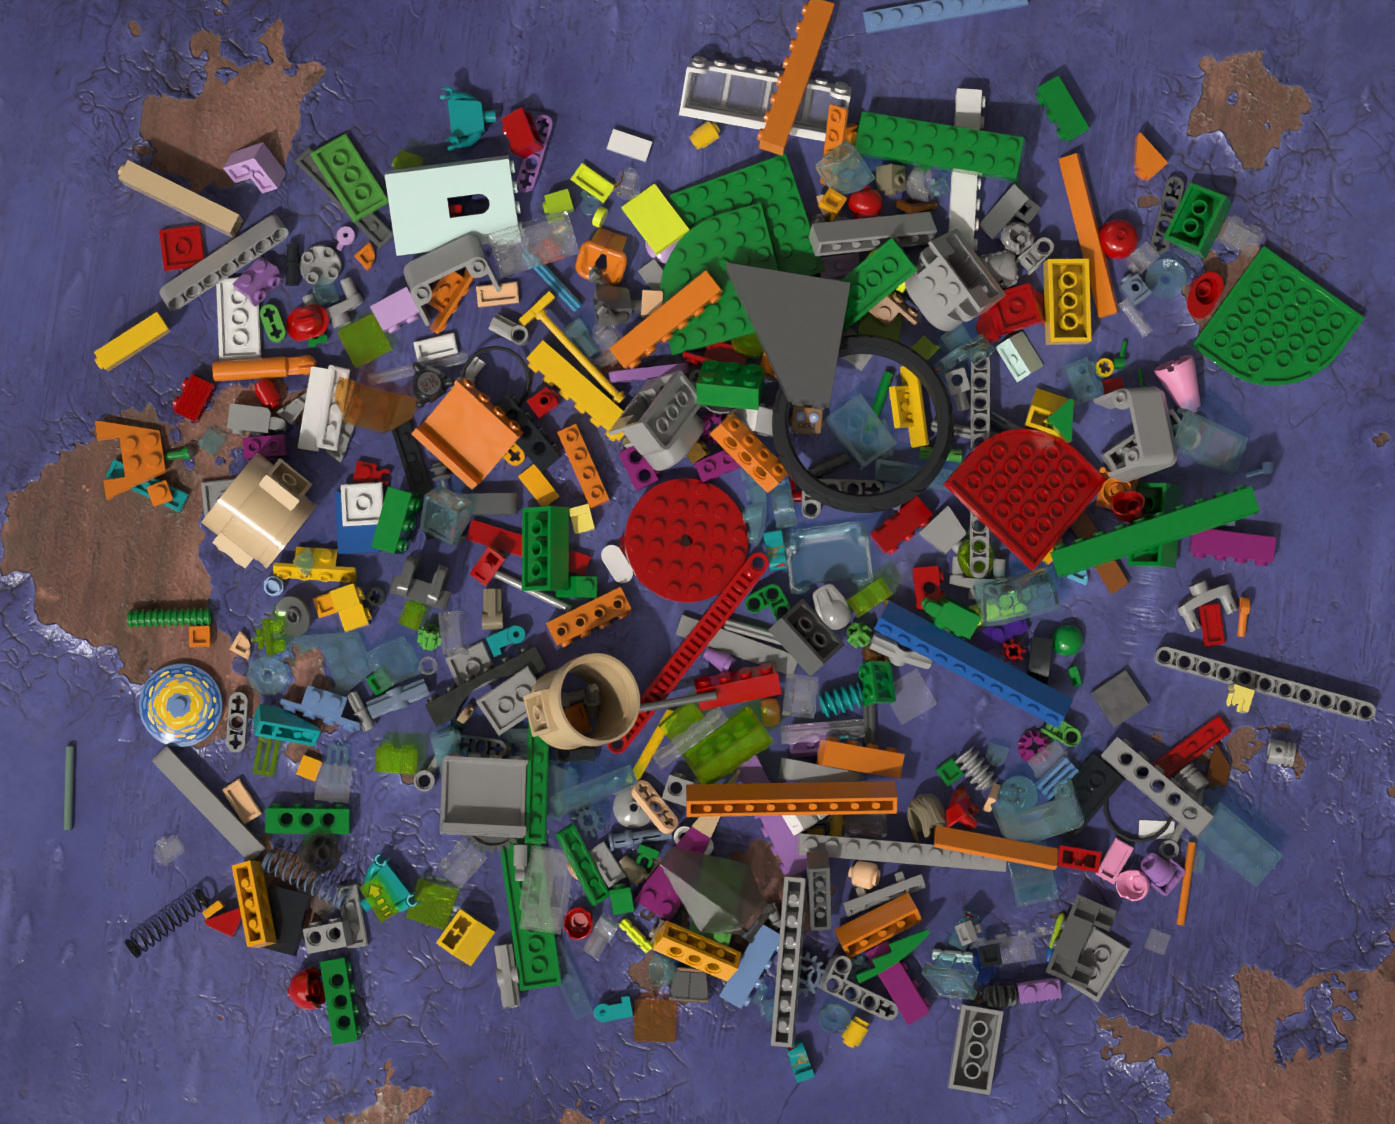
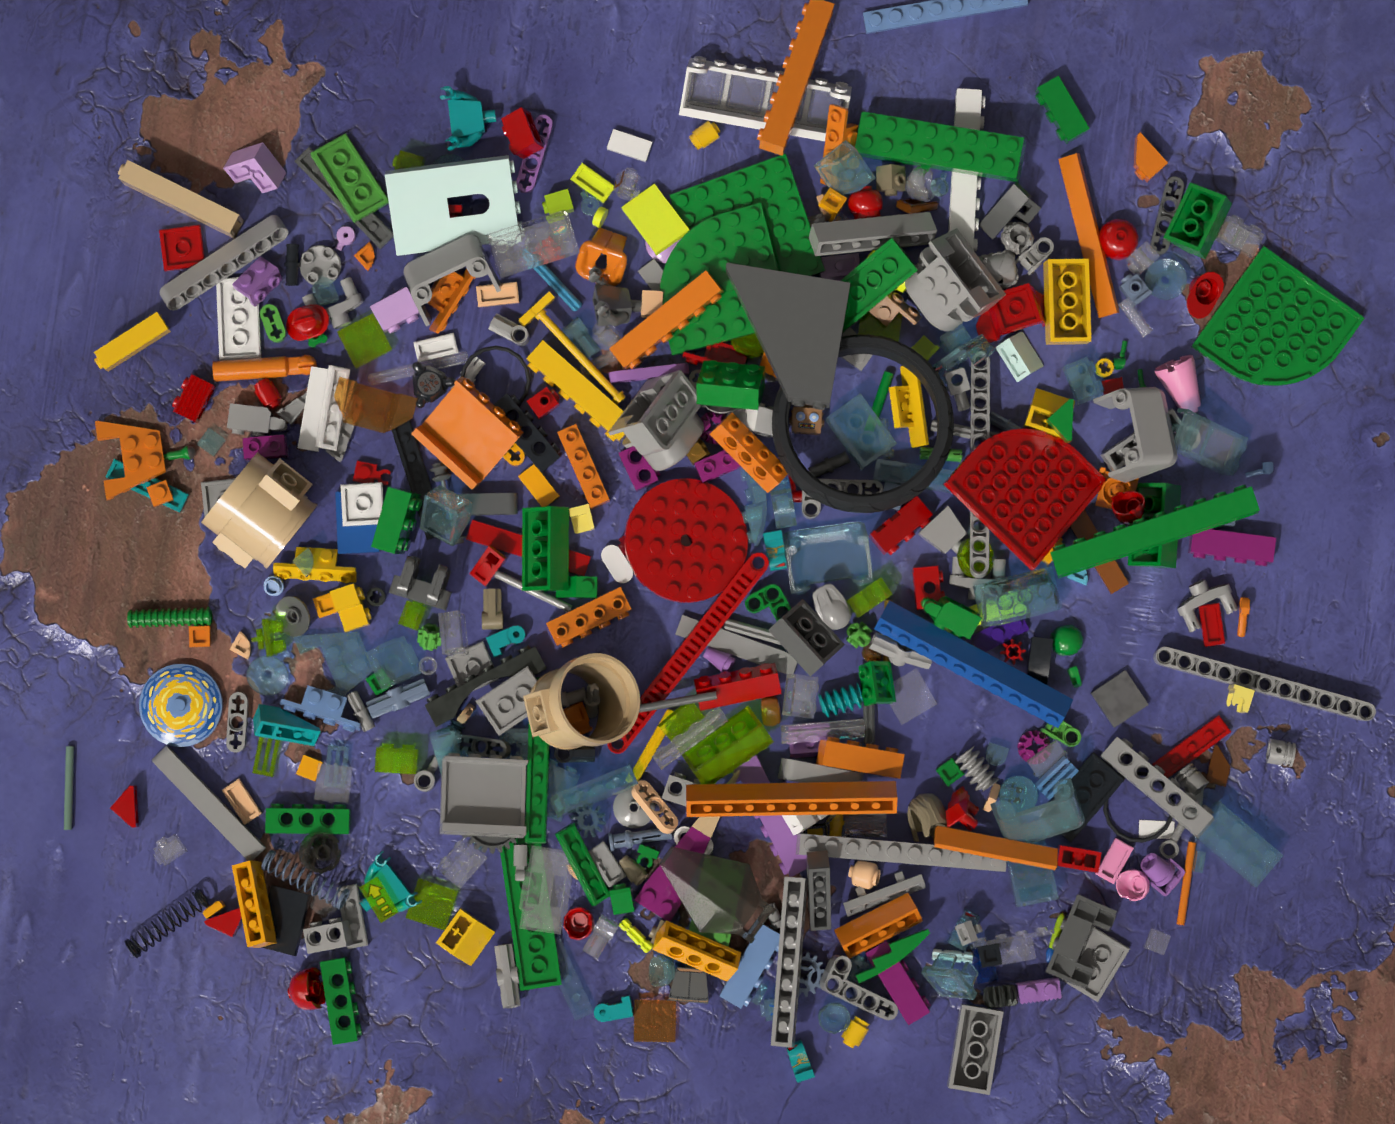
none -> red slope [110,786,139,828]

